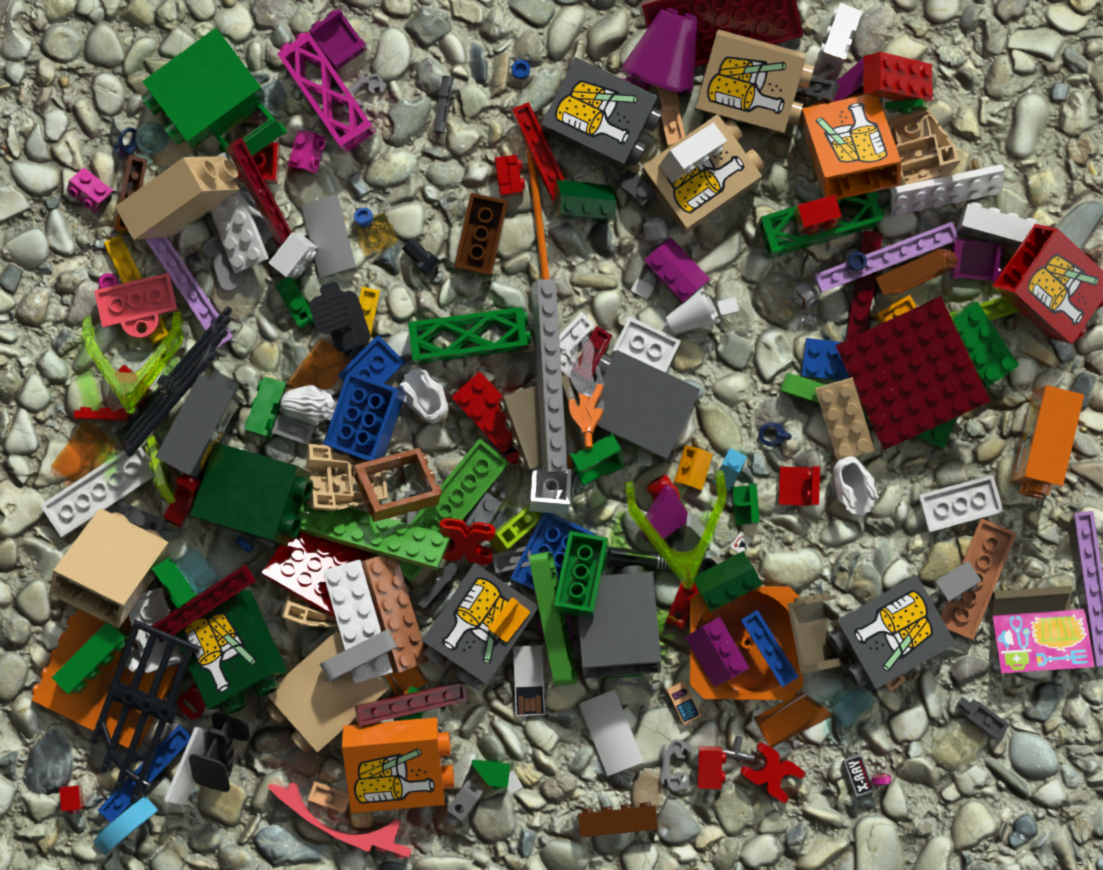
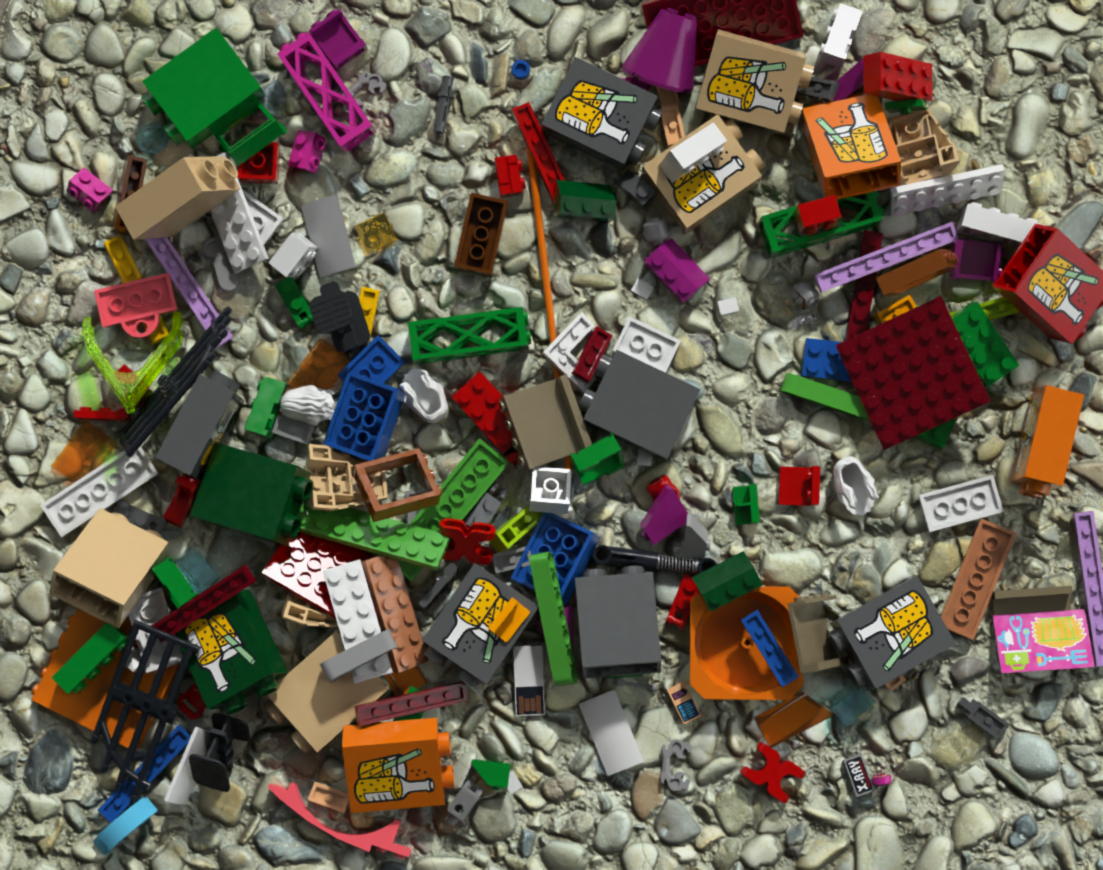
red brick [59,785,84,814] -> none
dark pink tile [99,273,119,289] -> none
dark blue piece [113,127,138,159] -> none
lime plate [145,435,176,504] -> none
dark red plate [226,138,292,248] -> none
blue tile [235,535,254,553] -> none
blue tile [354,207,374,227] -> none
black piece [402,238,440,276] -> none
light grey brick [532,279,567,474] -> none
green brick [554,531,609,619] -> none
piece [567,314,605,449] -> none
reddish brown brick [578,802,658,837] -> none
clear neon green piece [625,470,727,589] -> none
white cone [665,288,720,334] -> none
light orange panel [674,445,713,490] -> none
magenta slope [685,617,749,688] -> none
red brick [697,746,726,789] -> none
medium azure slope [712,448,747,491] -> none
dark grey piece [722,735,755,763] -> none
white sticker [730,531,752,553] -> none
dark blue piece [759,422,792,448] -> none
tan plate [815,377,875,461] -> none
dark blue tile [847,251,867,271] -> none
light grey brick [933,561,981,603] -> none

